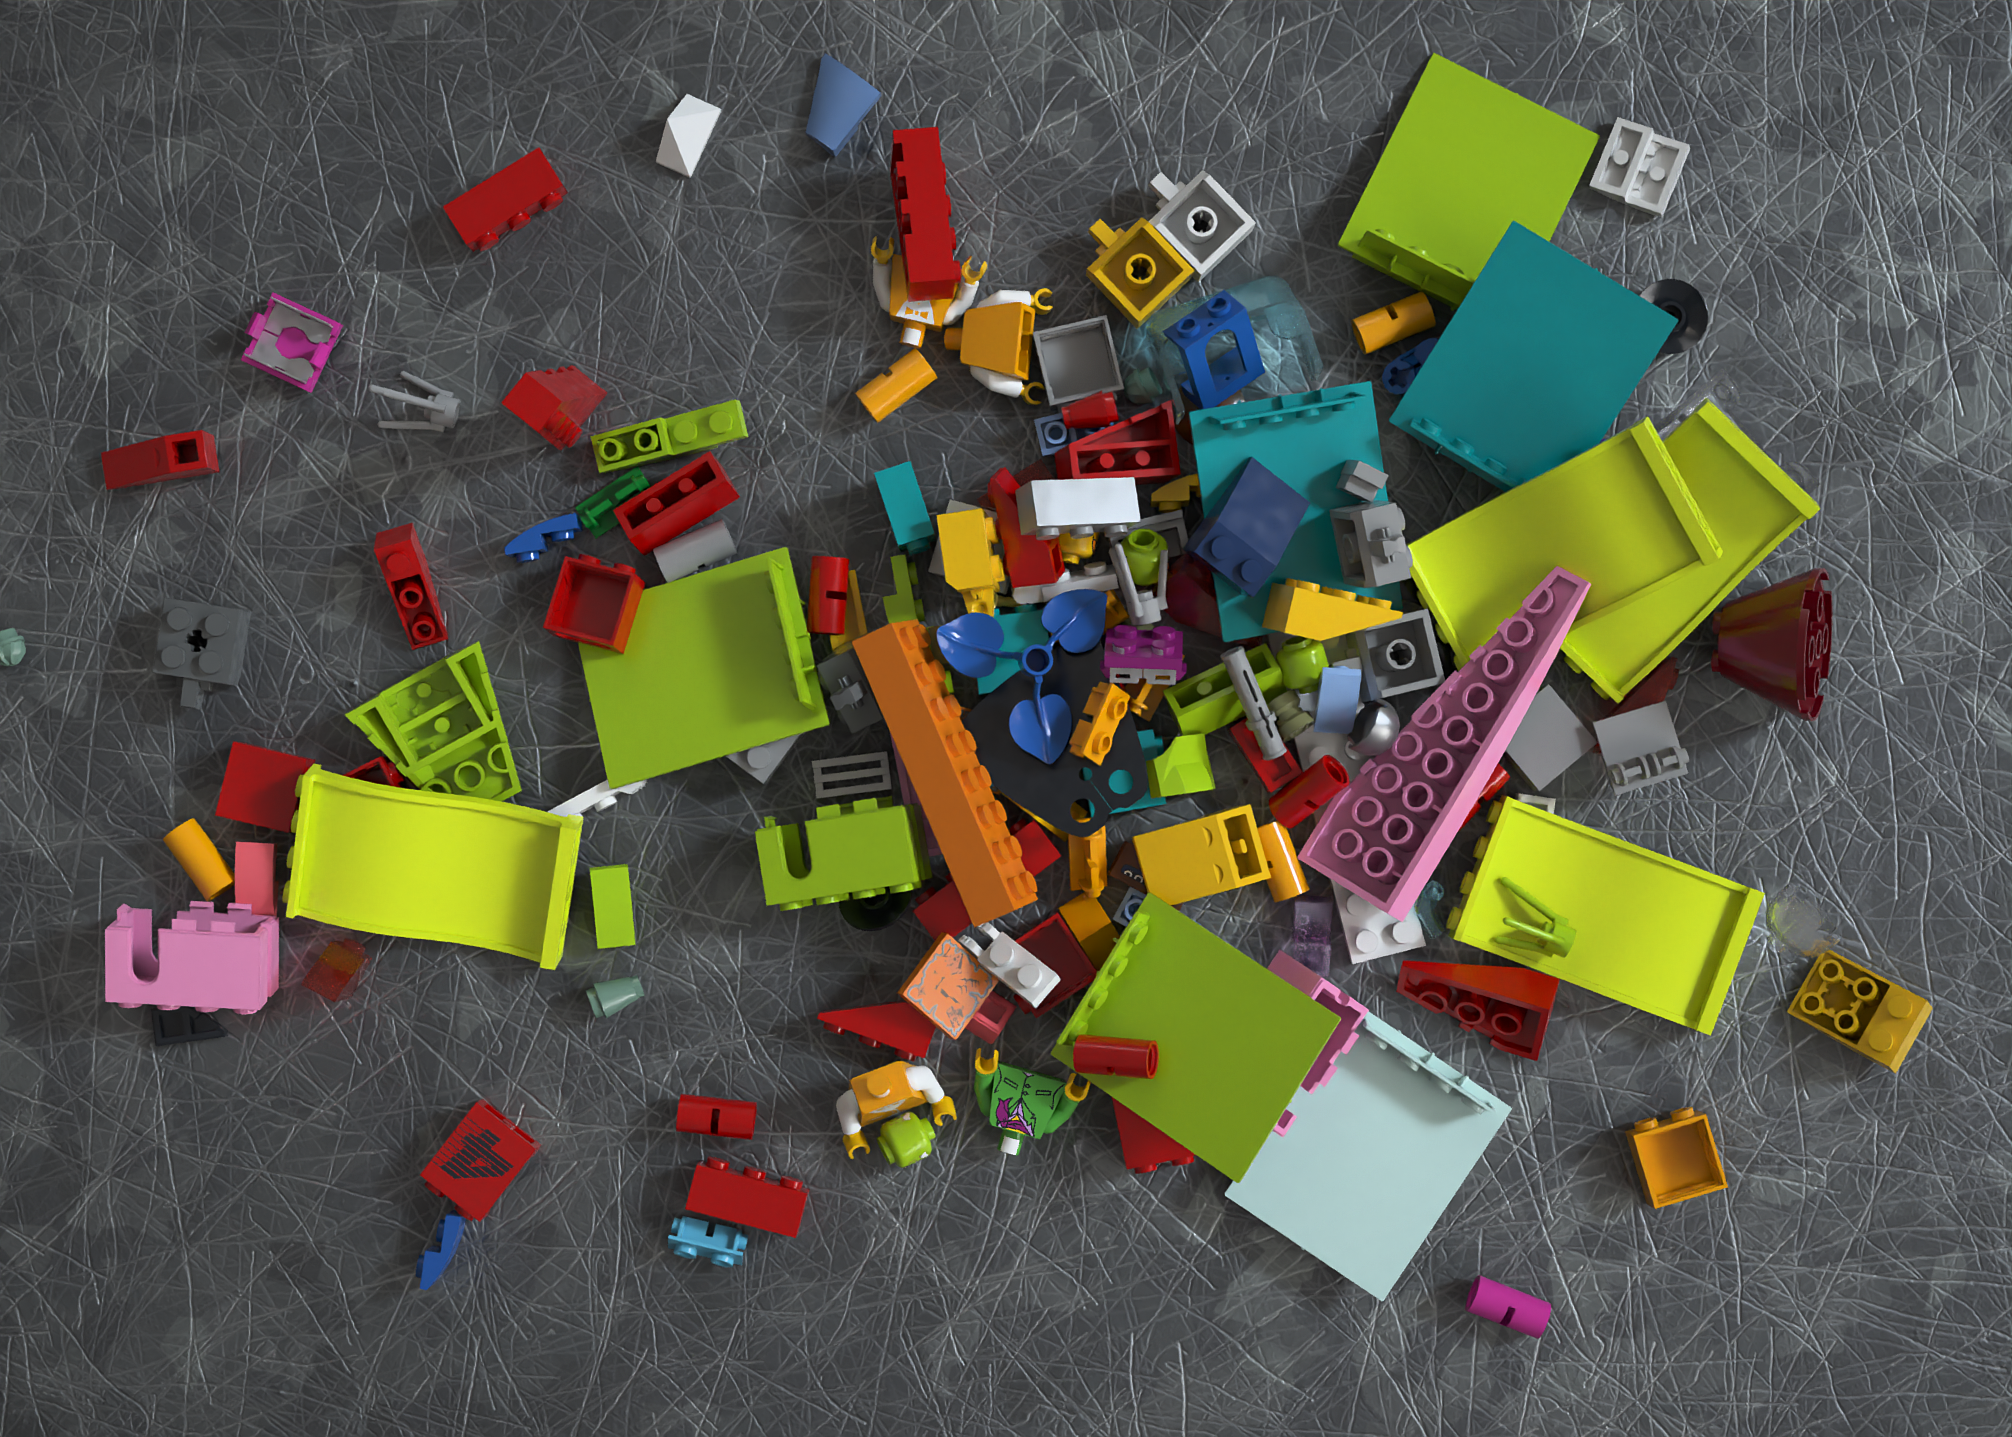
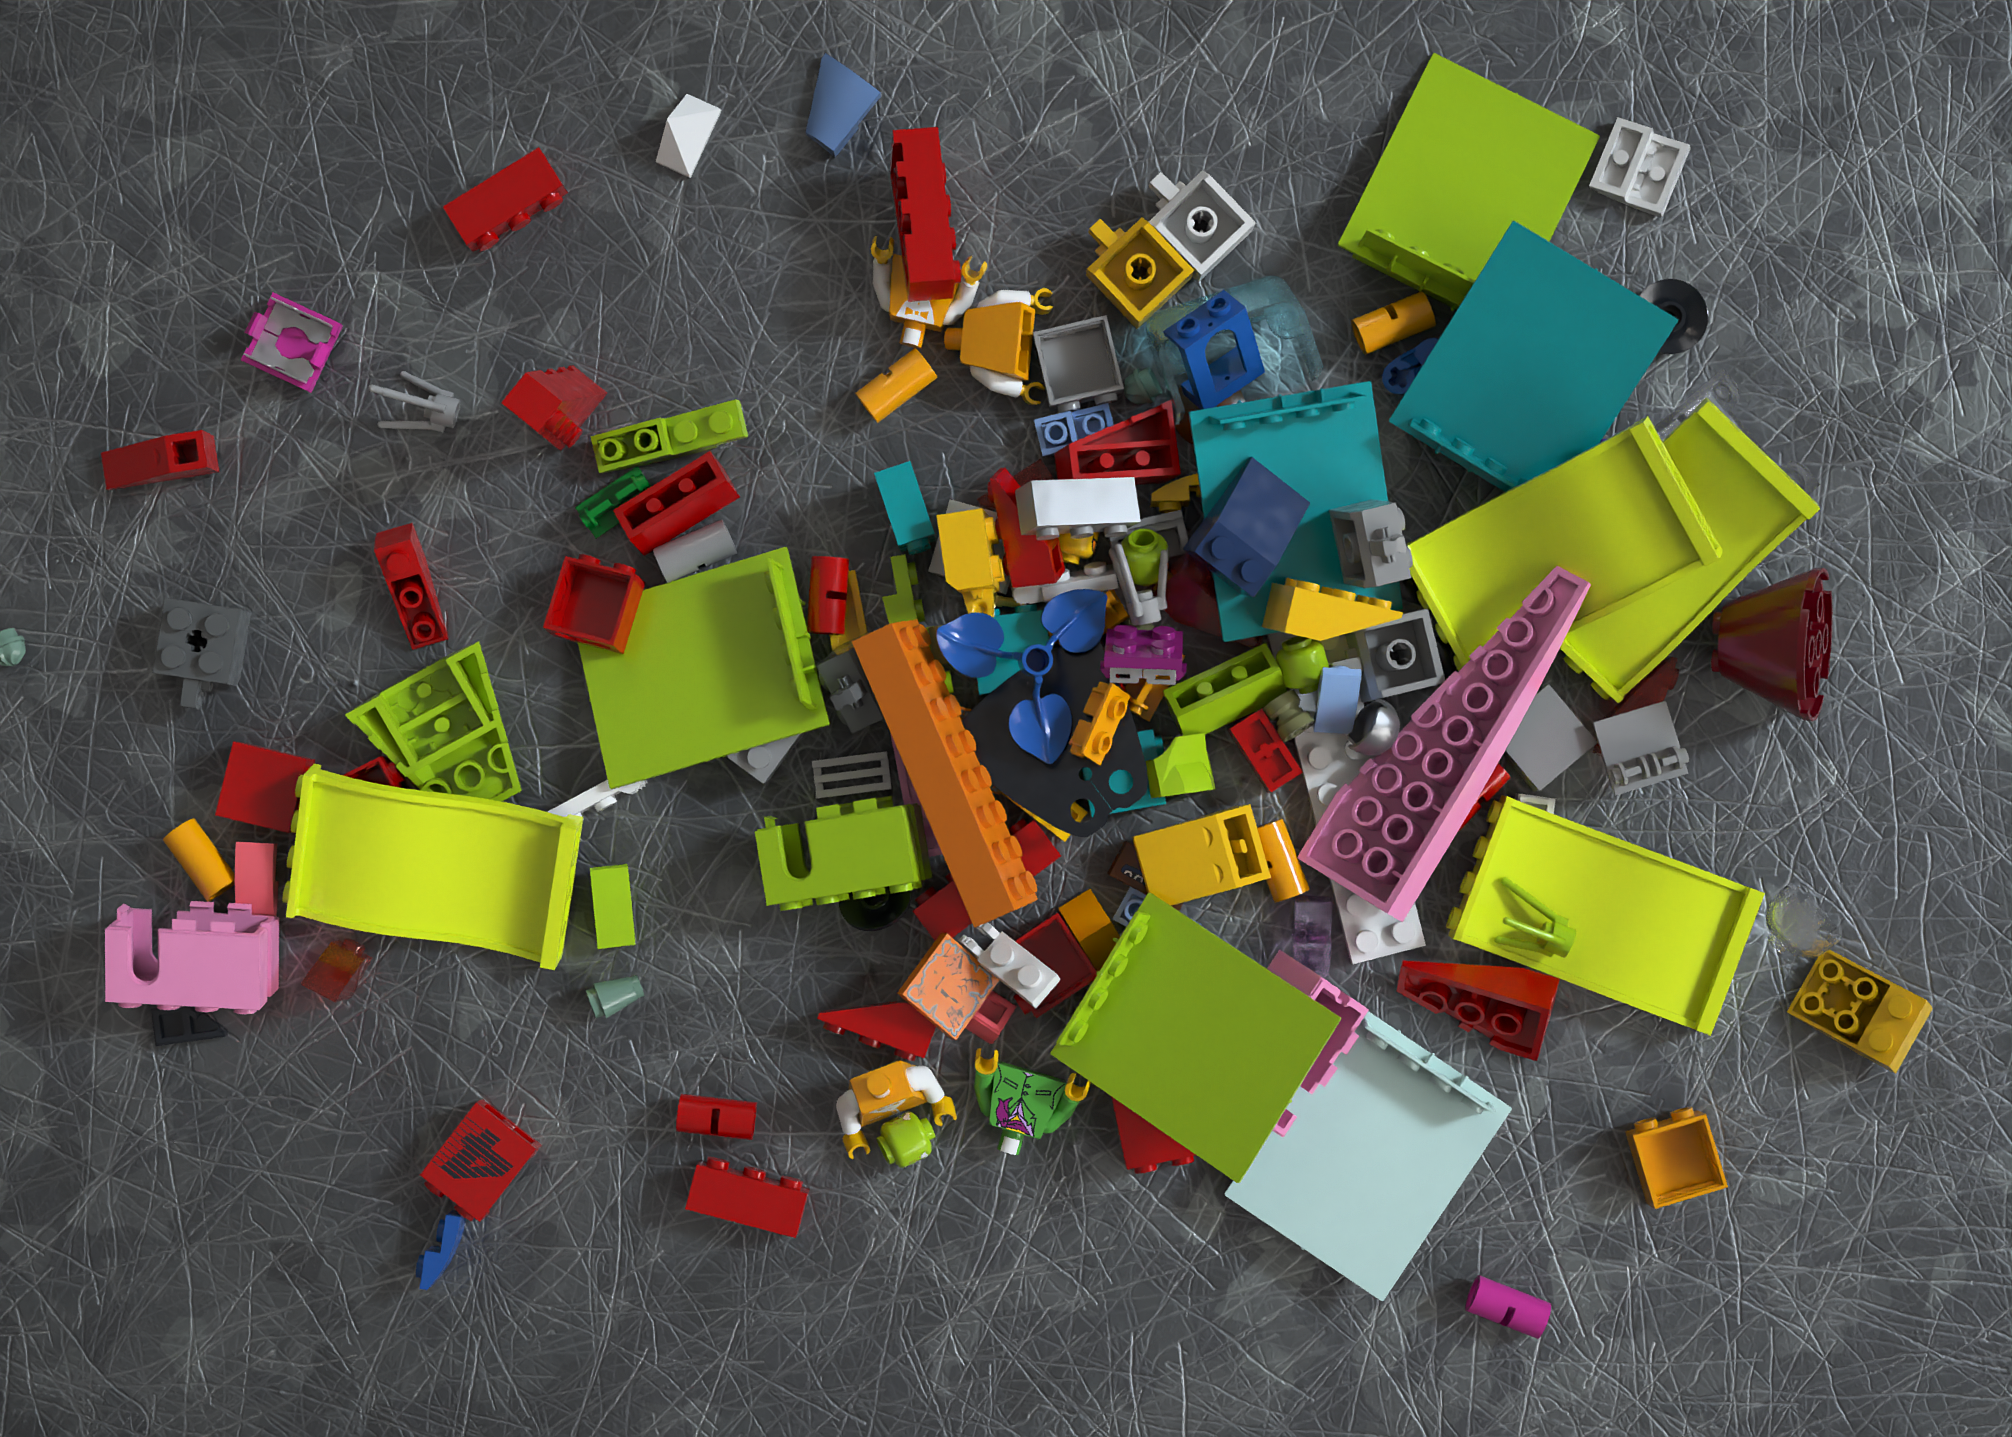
blue slope [504,513,583,563] -> none
medium azure hinge [668,1216,748,1267] -> none
red cone [1061,390,1119,430] -> none
light orange hinge [1068,817,1107,898] -> none
red pin [1073,1034,1159,1079] -> none
light grey pin [1220,646,1287,760] -> none
red pin [1269,755,1350,828] -> none
light grey piece [1335,460,1389,502] -> none
clear light blue arm [1413,881,1445,939] -> none

